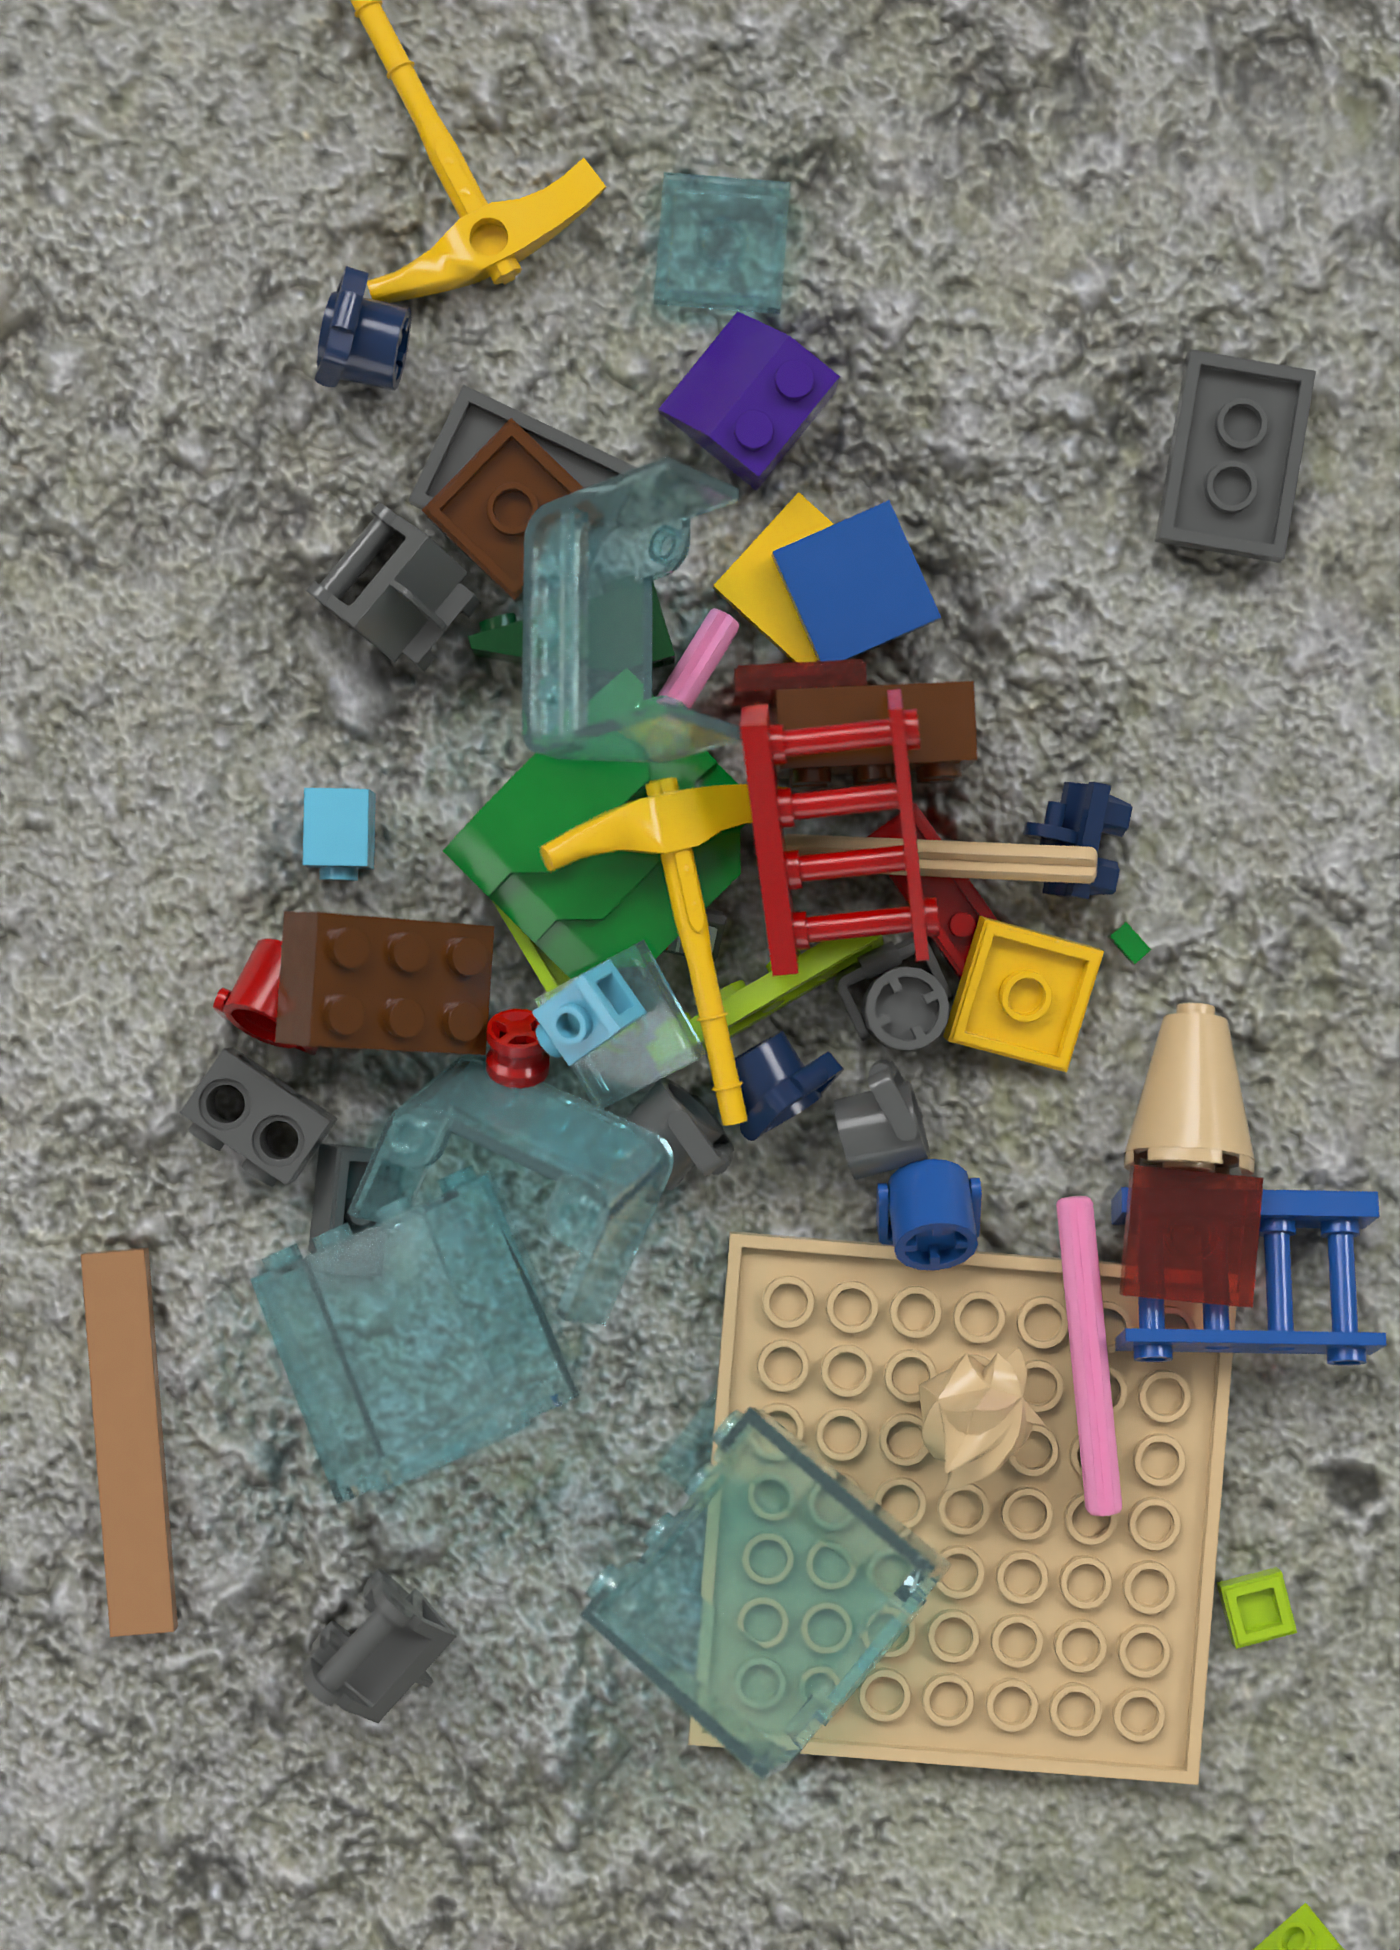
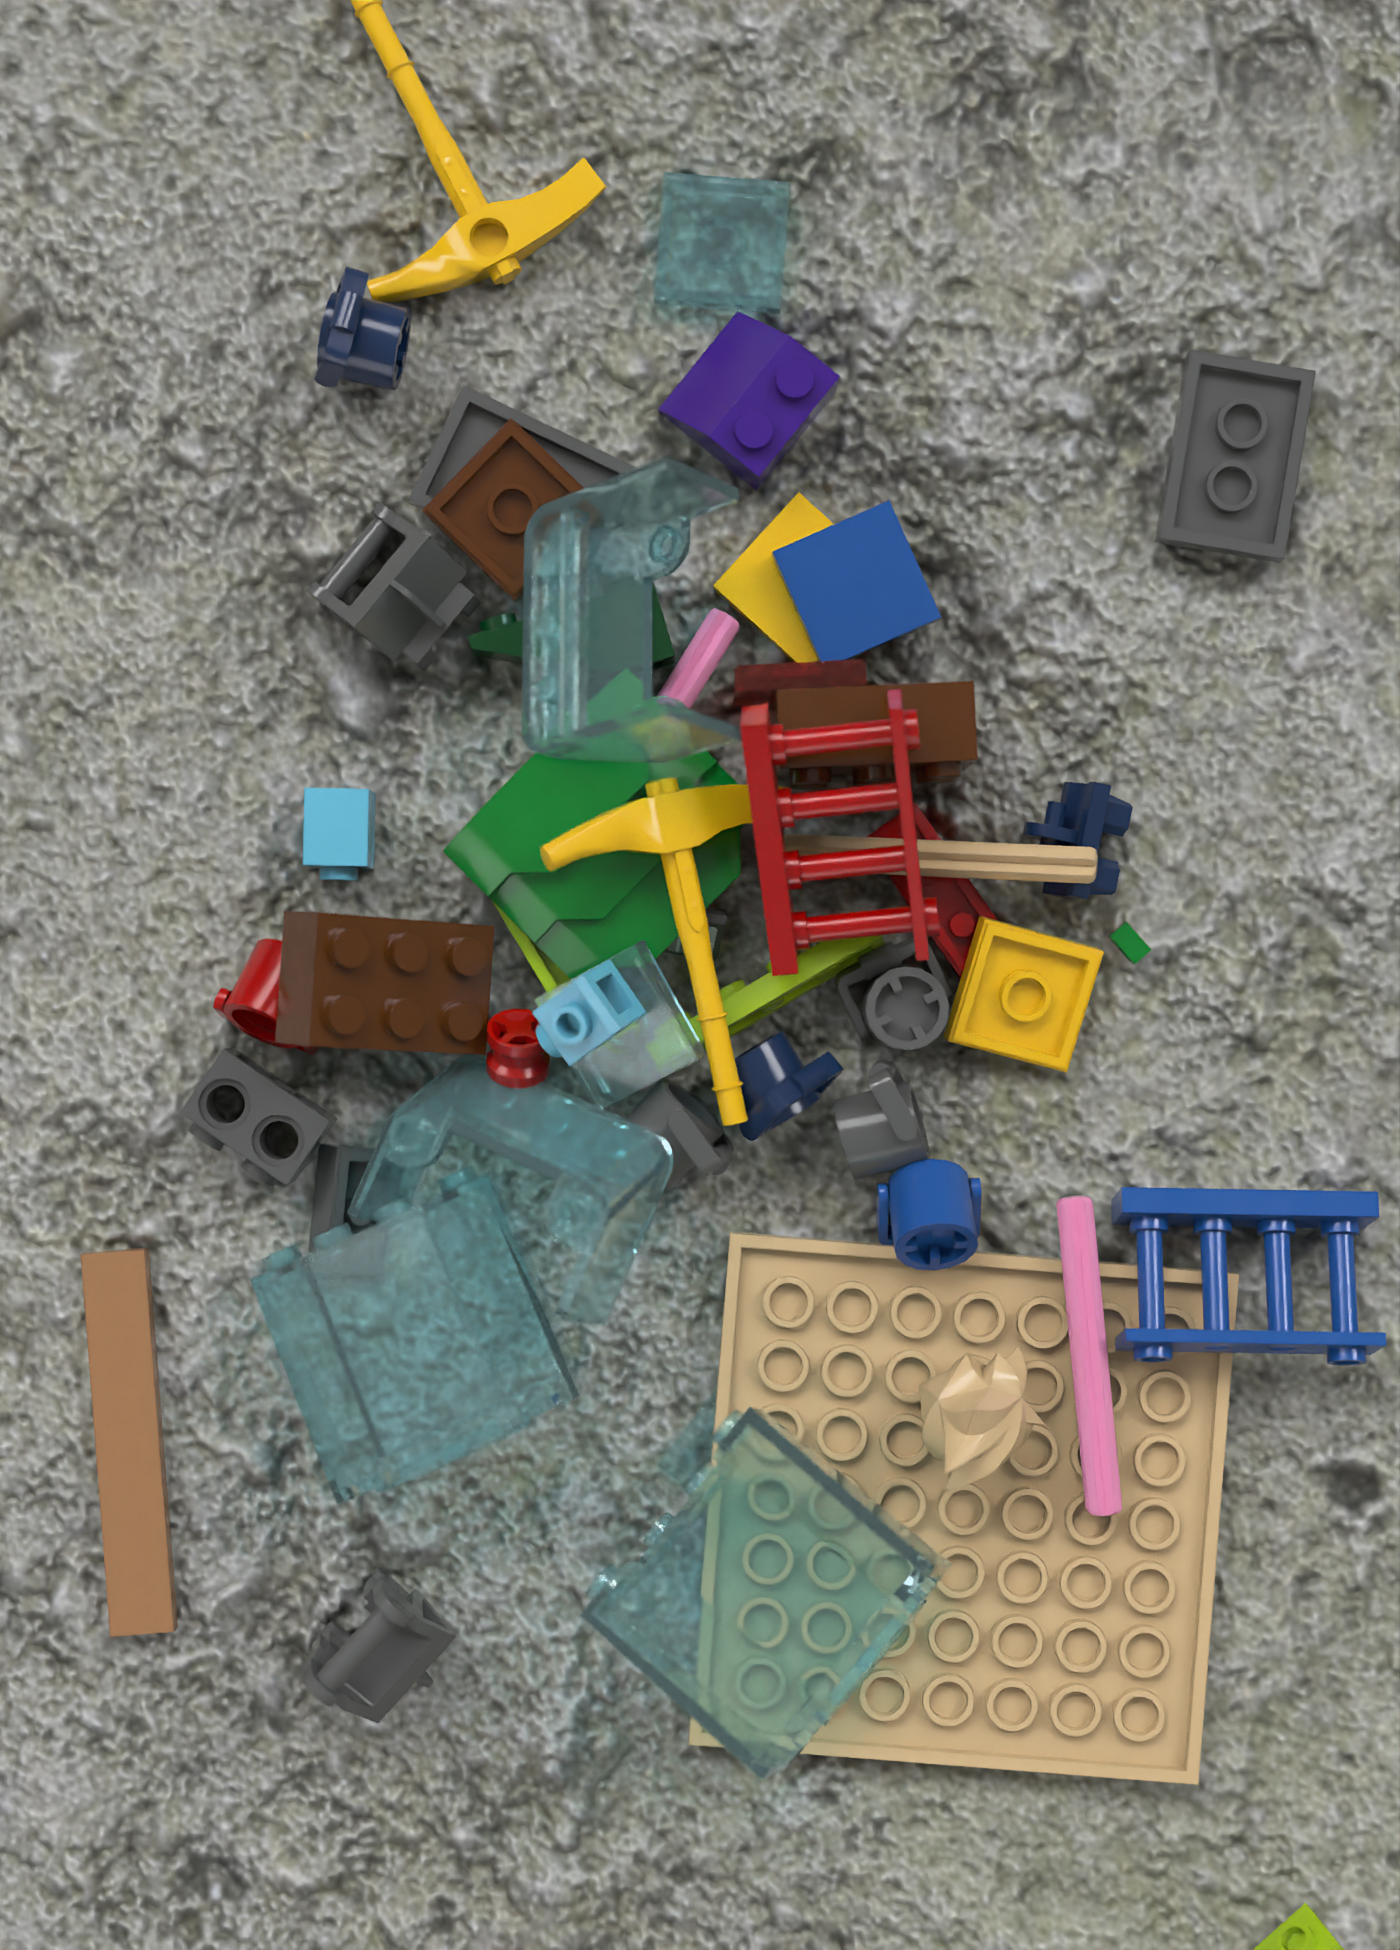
clear red tile [1119,1165,1264,1308] -> none
tan cone [1124,1003,1255,1181] -> none
lime tile [1216,1567,1297,1649] -> none

